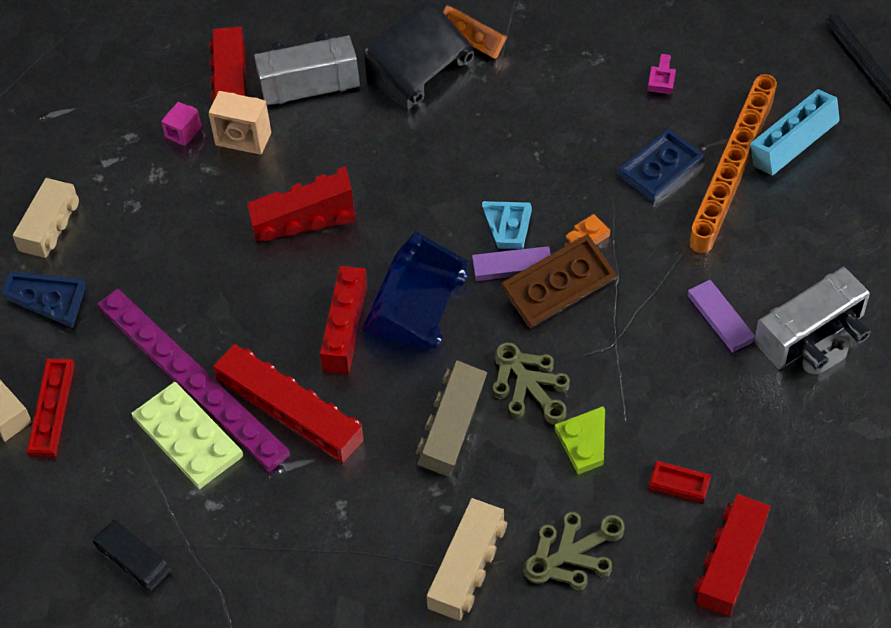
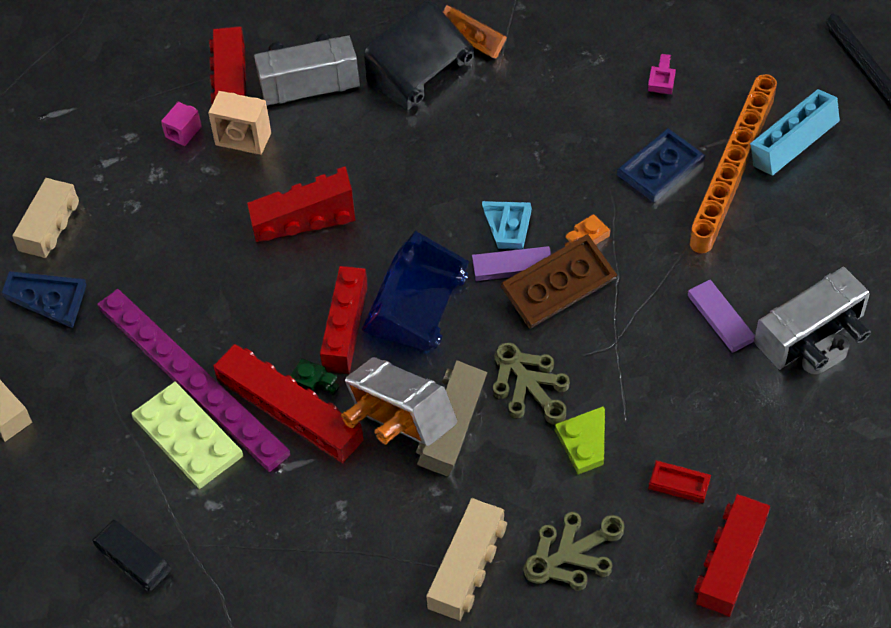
red tile [26,358,75,457] -> none
none -> dark green plate [290,358,339,394]
none -> flat silver piece [341,357,457,446]

